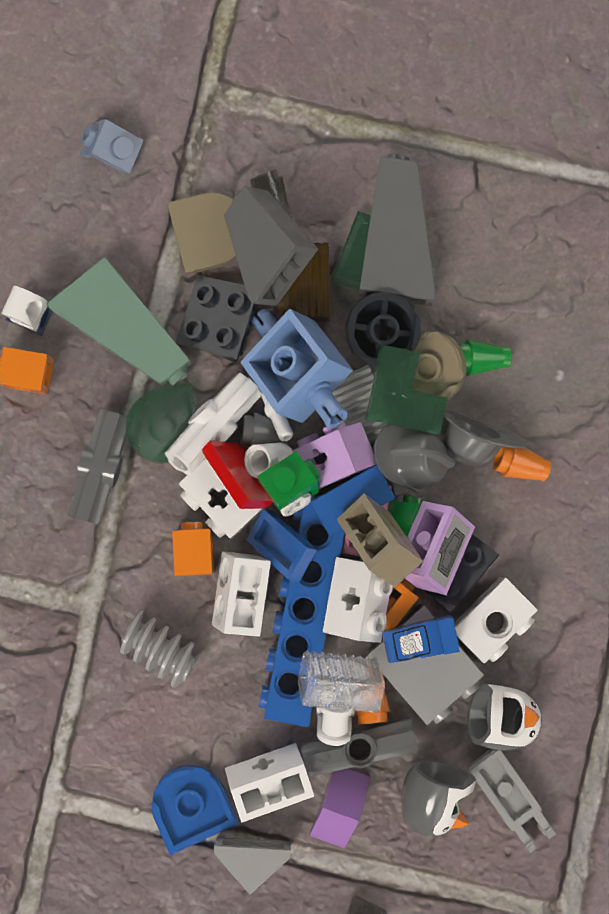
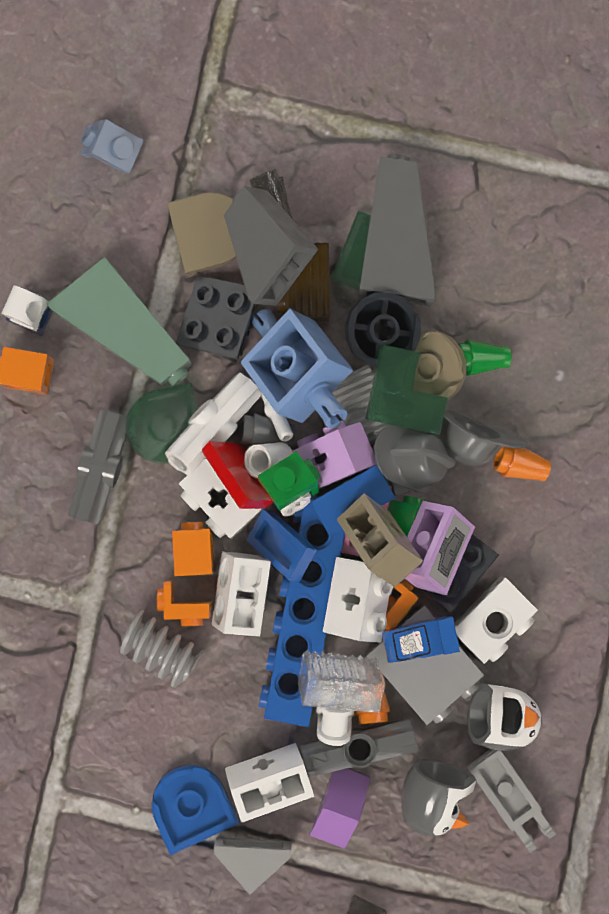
none -> orange bracket [157,580,212,626]

